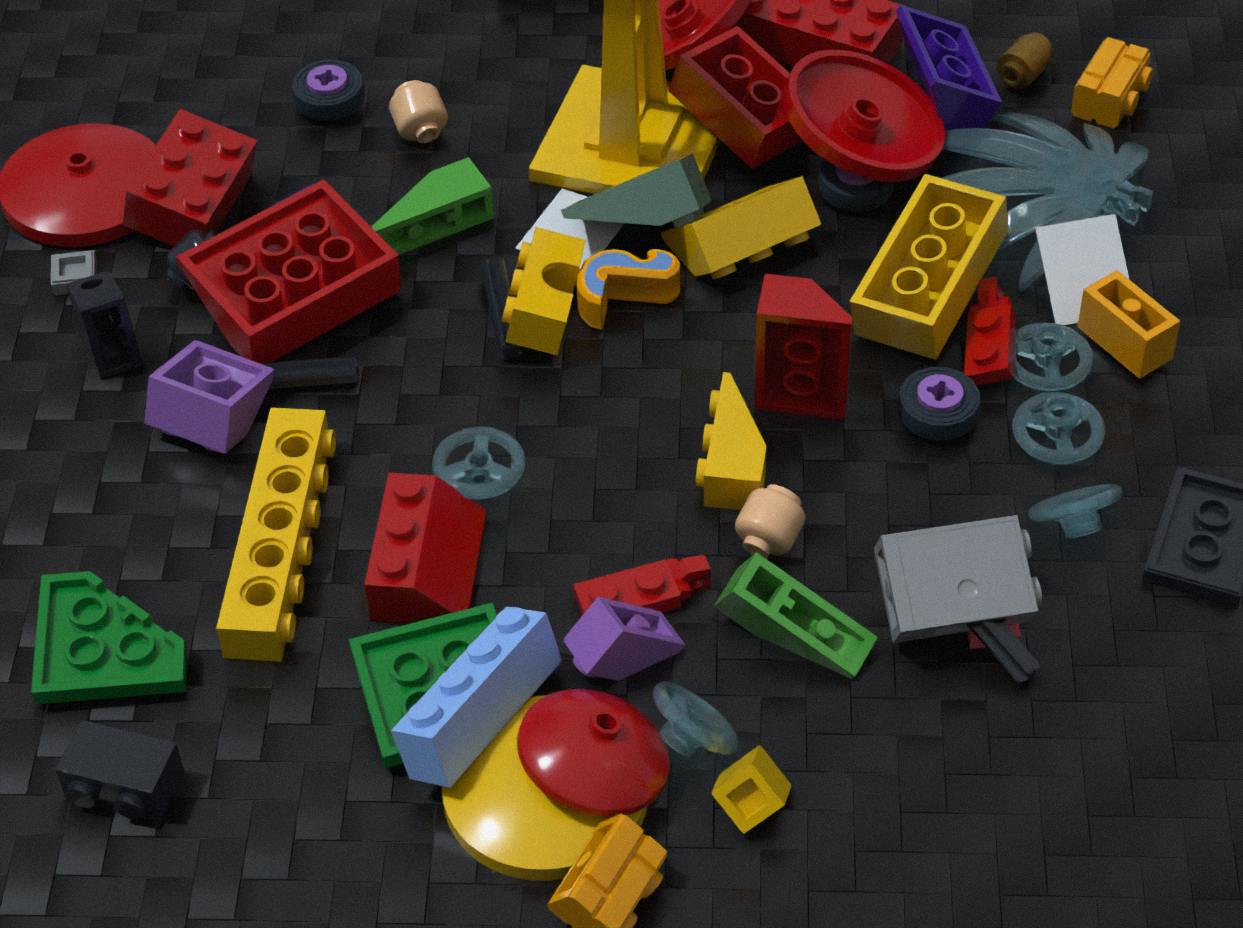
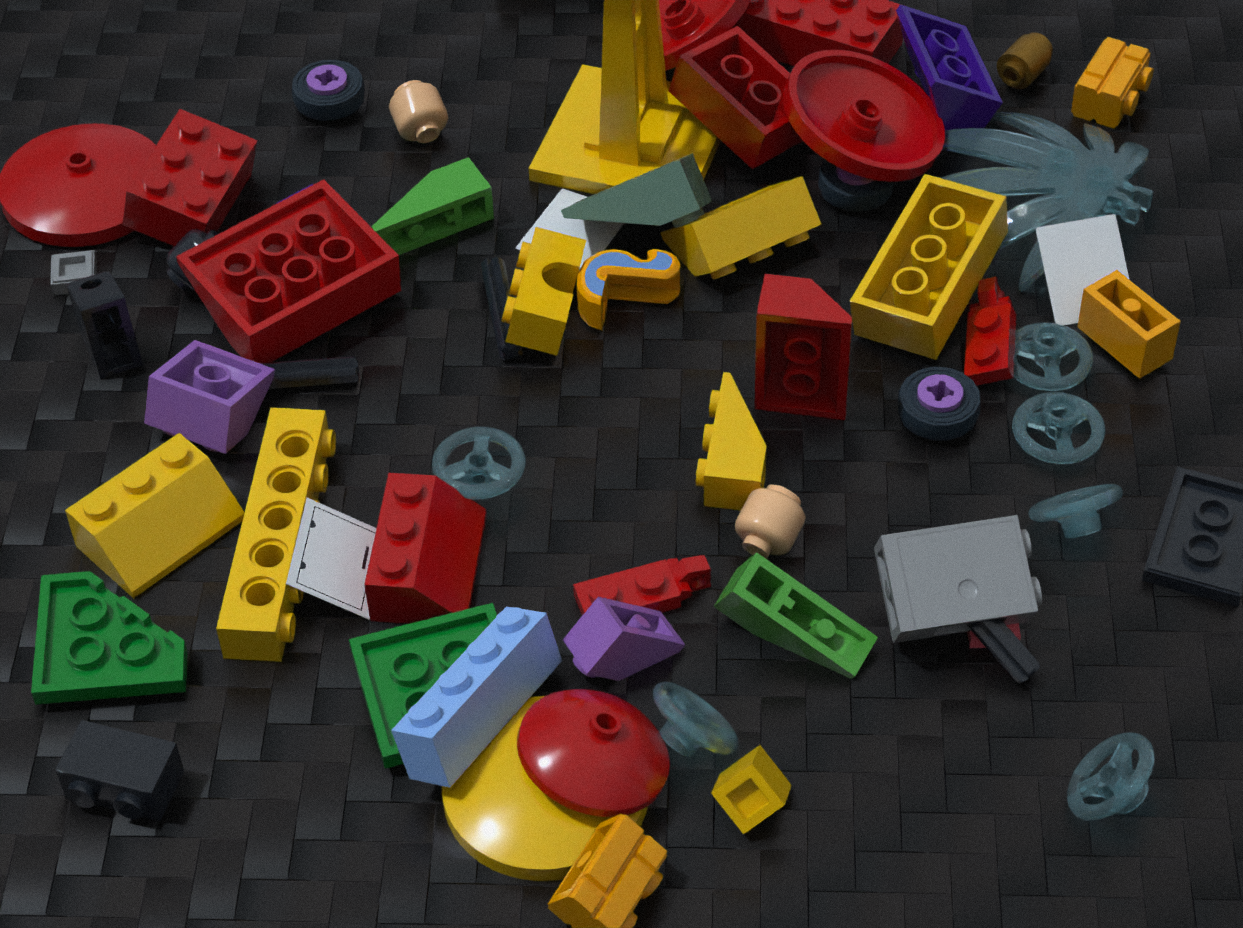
none -> yellow slope [65,433,245,599]
none -> white sticker [286,498,376,619]
none -> clear light blue piece [1067,732,1155,821]

